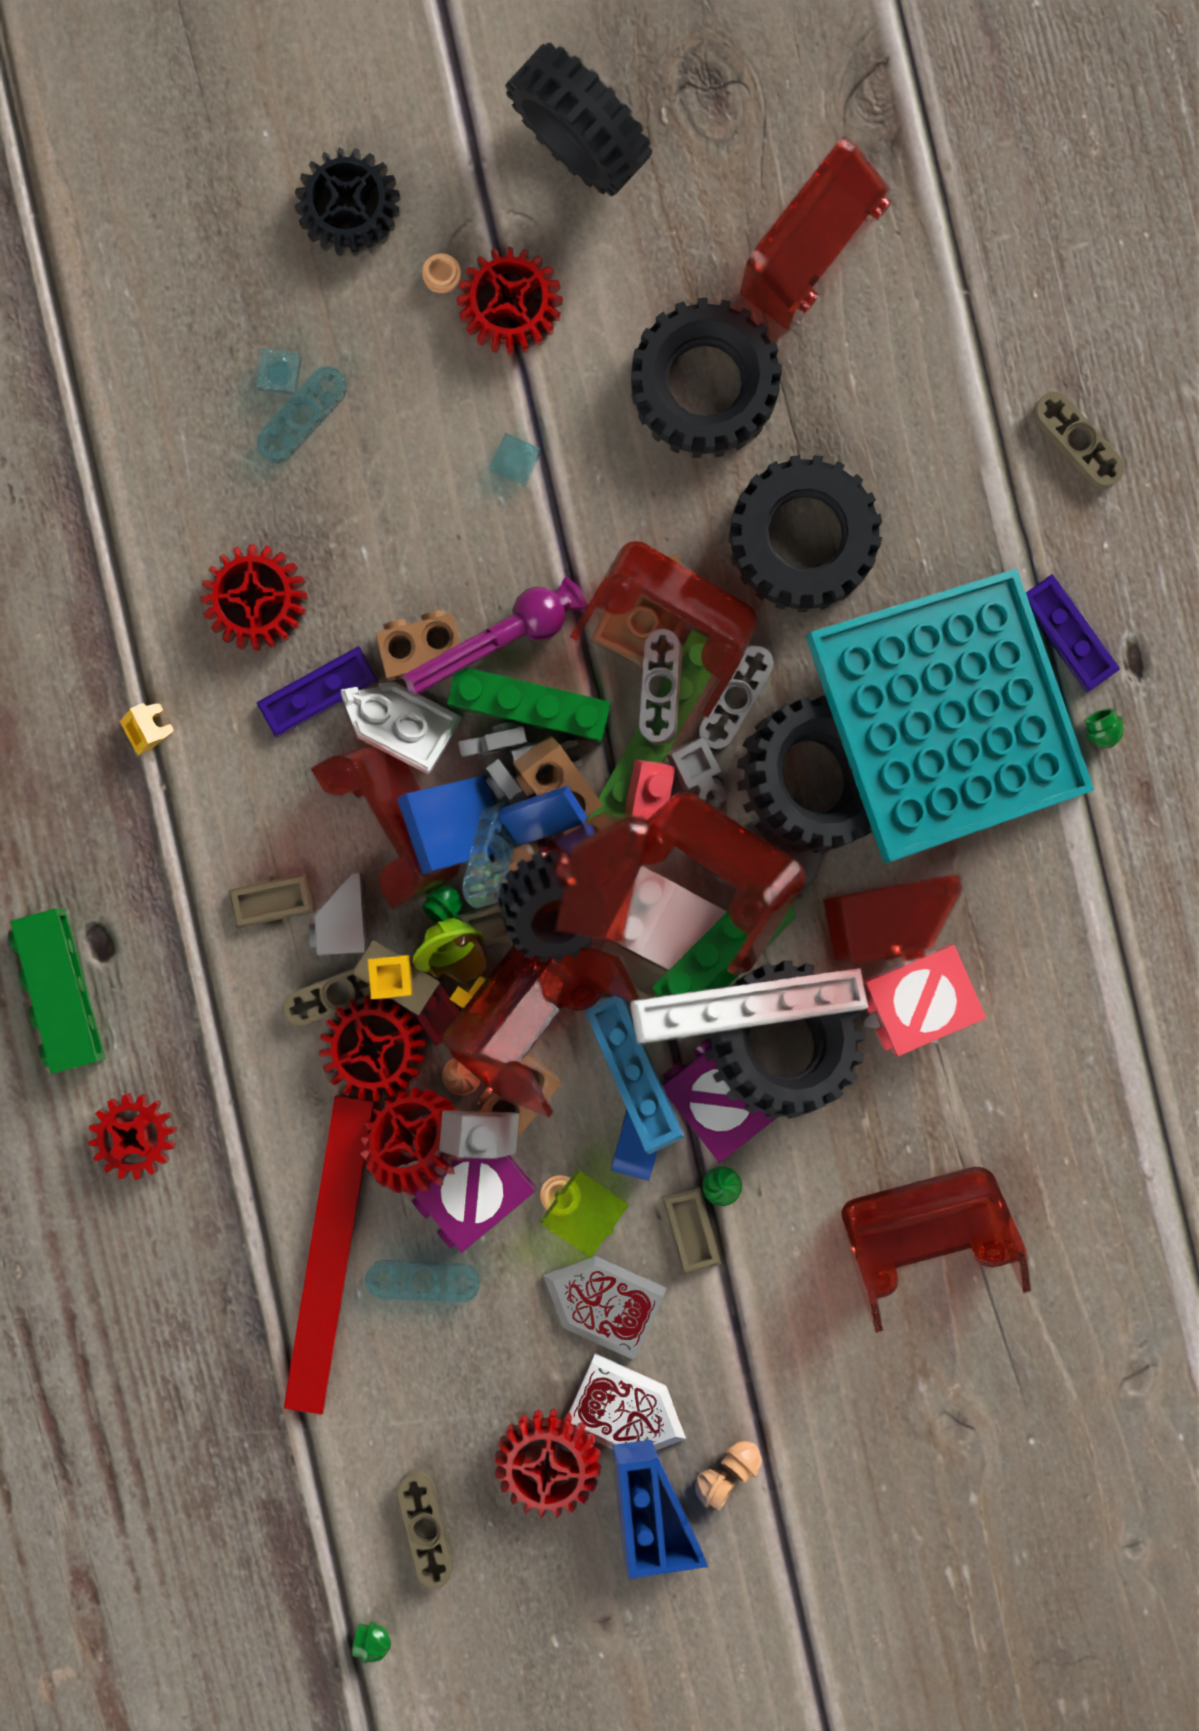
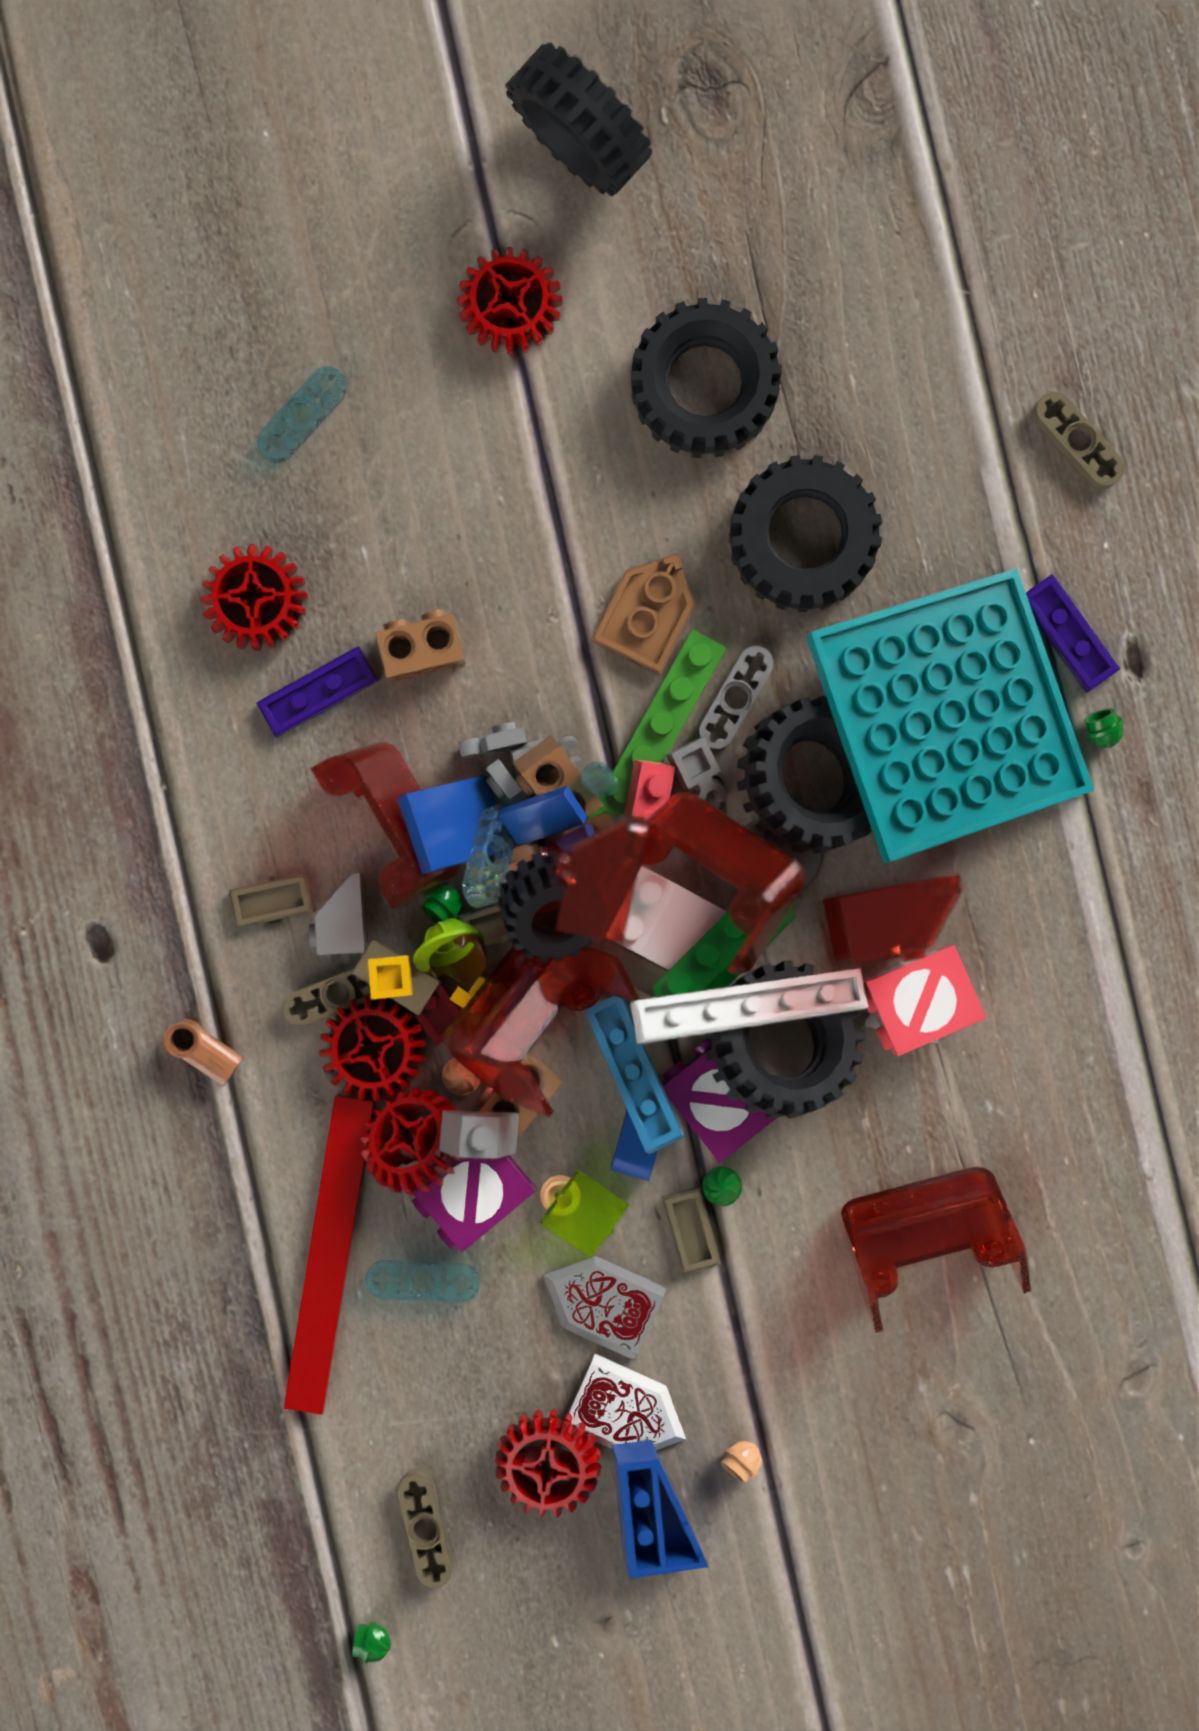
green brick [8,908,106,1074] -> none
red gear [88,1093,177,1180] -> none
yellow tile [120,703,174,756] -> none
clear light blue plate [256,348,302,395] -> none
black gear [295,147,401,257] -> none
white tile [341,681,462,774] -> none
magenta piece [403,576,588,696] -> none
light nougat plate [422,253,461,294] -> none
green brick [447,667,611,744] -> none
clear light blue plate [489,433,541,487] -> none
clear red windscreen [569,541,757,718] -> none
light grey beam [639,629,682,745] -> none
light nougat plate [695,1469,736,1511] -> none
clear red windscreen [740,136,892,331] -> none
none -> nougat piece [164,1019,243,1086]
none -> clear light blue pin [581,761,618,797]

